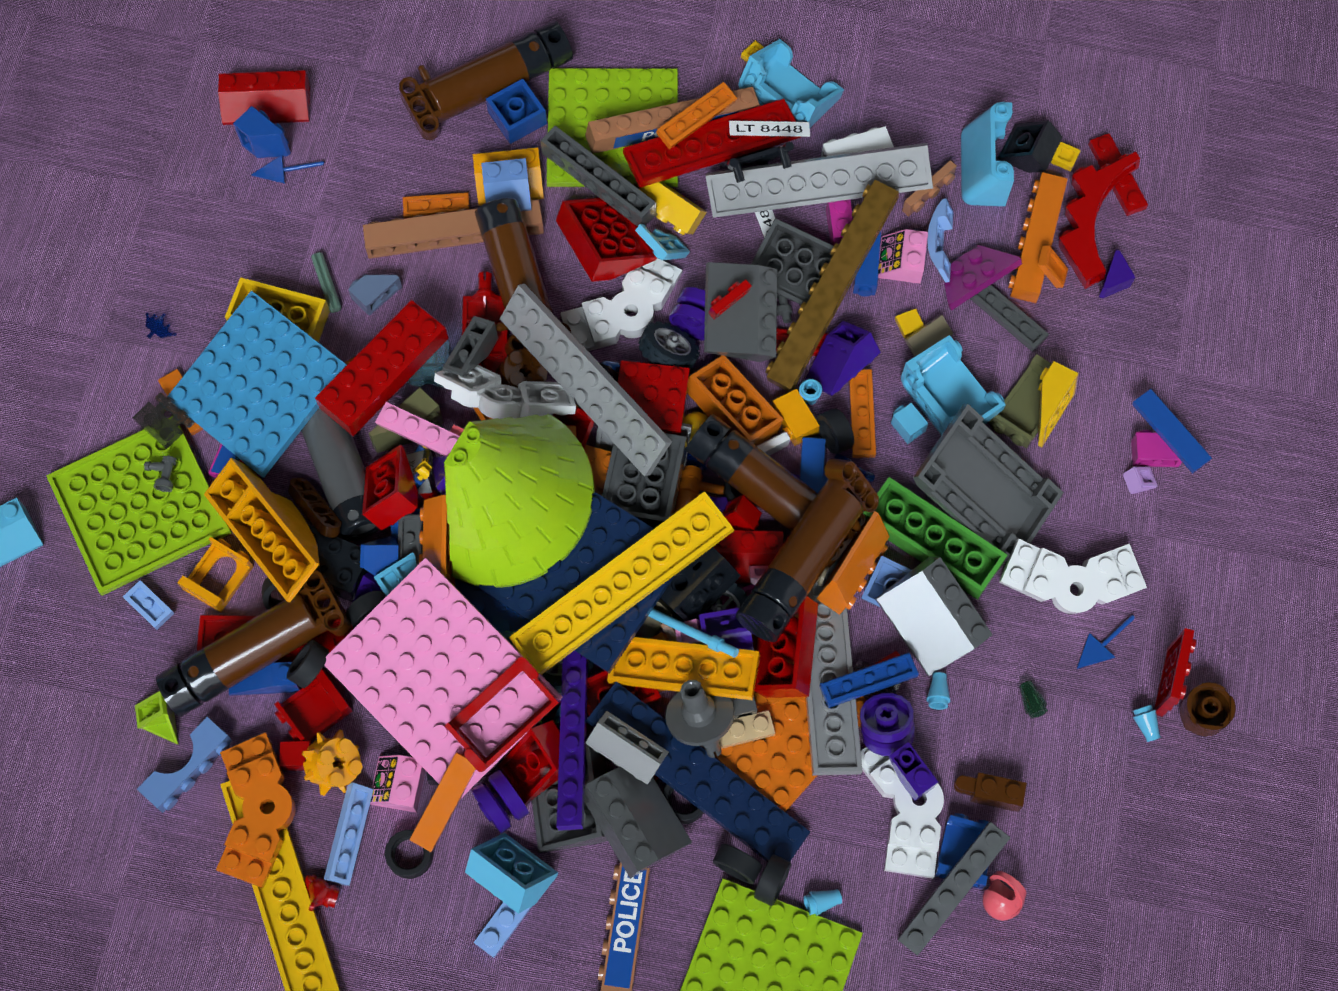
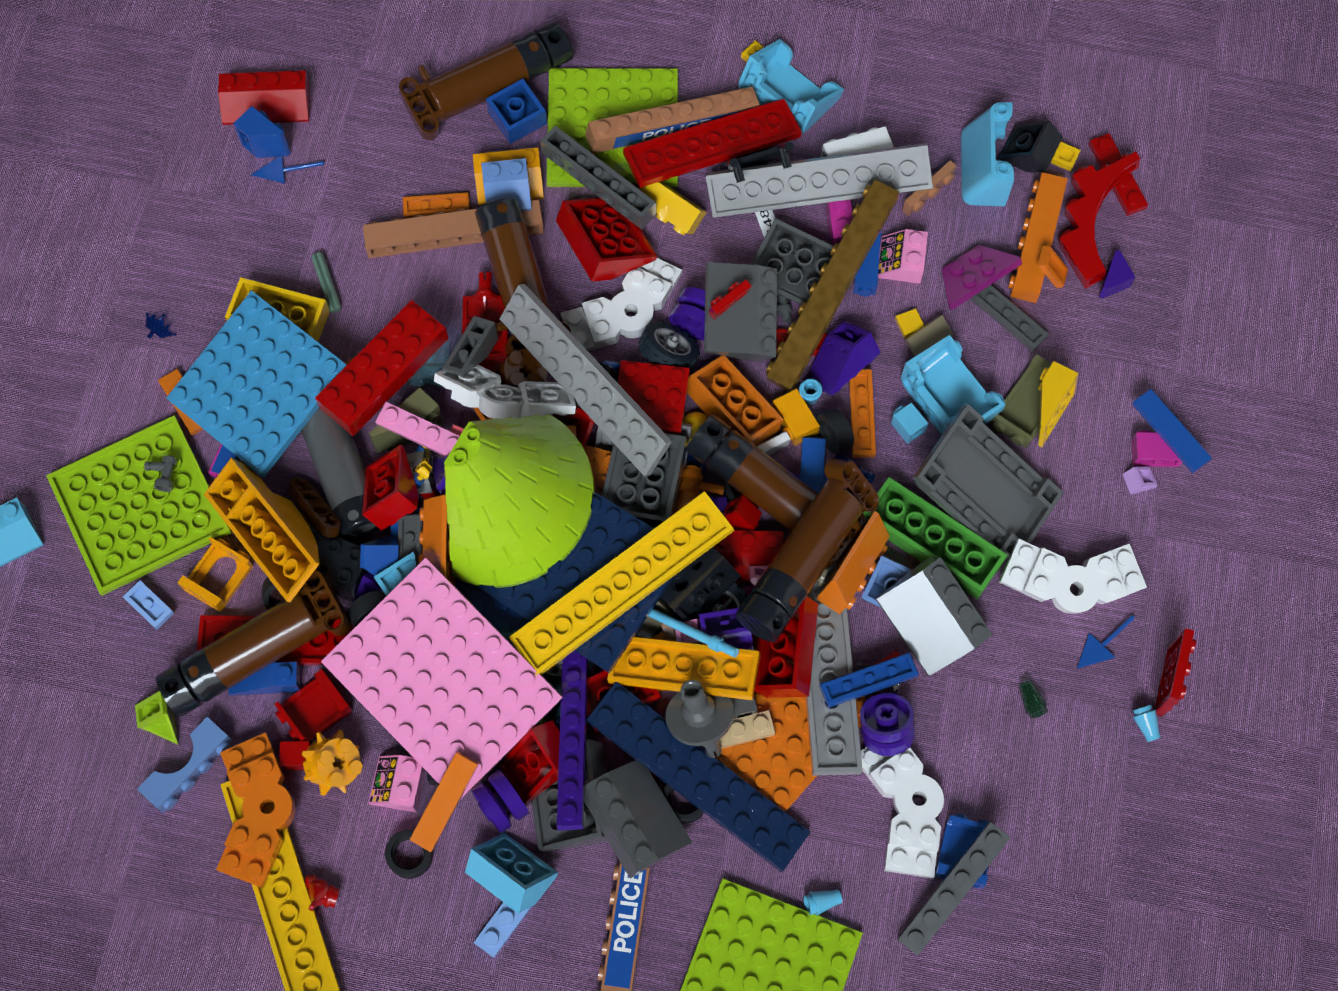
clear smoke plate [132,393,194,449] -> none
black tyre [287,640,329,688] -> none
light blue plate [324,783,374,886] -> none
sand blue slope [348,275,402,316] -> none
red piece [445,657,560,772] -> none
light grey brick [585,711,669,785] -> none
medium azure wing [635,224,690,260] -> none
orange plate [656,82,738,150] -> none
black tyre [713,844,762,884] -> none
white sticker [729,121,810,137] -> none
black tyre [754,854,791,906] -> none
dark purple slope [888,742,938,801] -> none
medium azure cone [926,672,951,710] -> none
light blue slope [927,198,953,283] -> none
reddish brown brick [954,772,1027,812] -> none
coral helmet [983,871,1027,921] -> none
reddish brown brick [1180,682,1236,736] -> none

